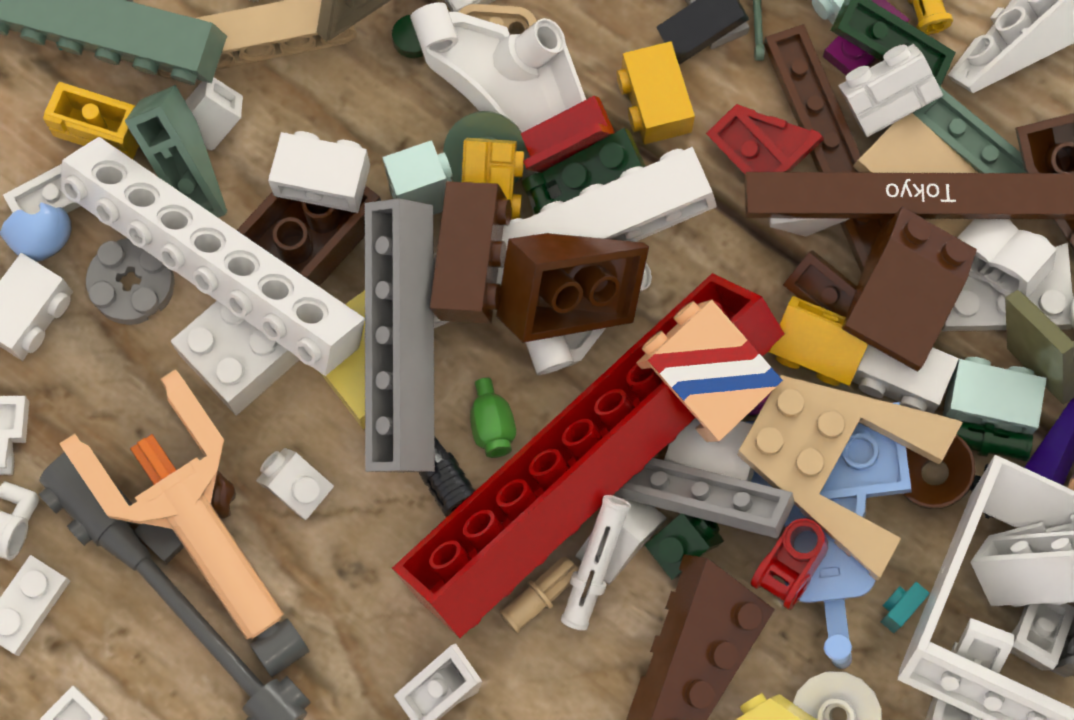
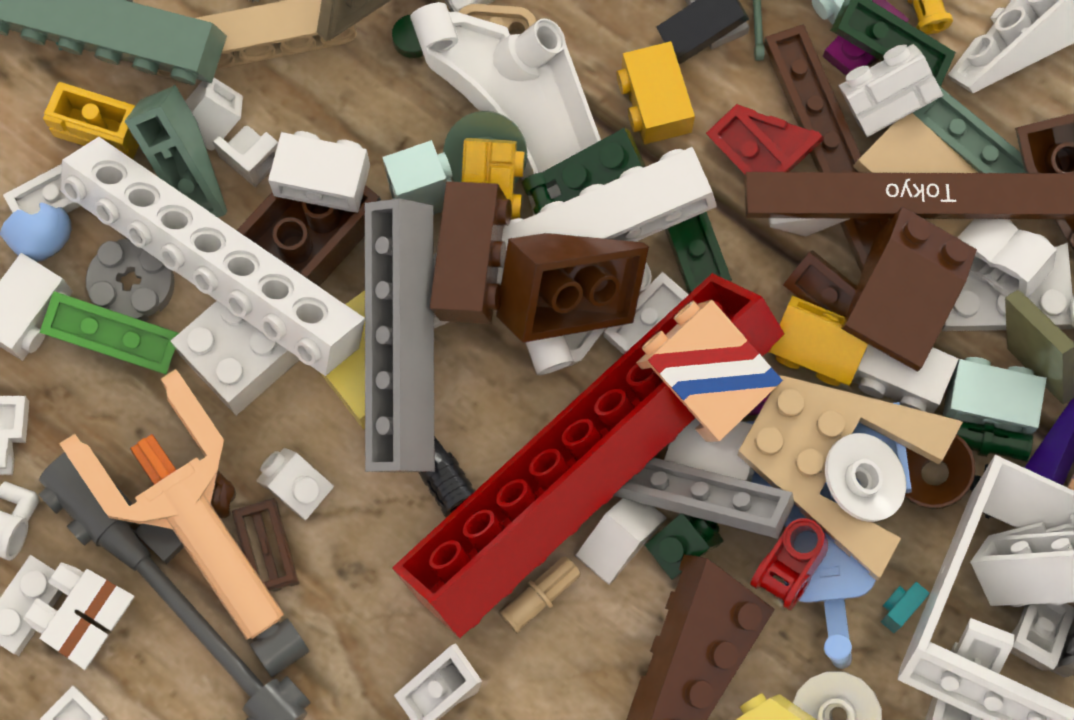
bright green plant [470,378,516,458] -> none
red panel [521,95,615,172] -> none
white pin [561,495,631,630] -> none
none -> white hips [23,562,135,670]
none -> bright green plate [39,291,179,374]
none -> white panel [213,126,278,187]
none -> reddish brown tile [232,498,299,592]
none -> white plate [604,272,689,354]
none -> dark green plate [665,212,732,294]
none -> white dish [825,433,906,522]

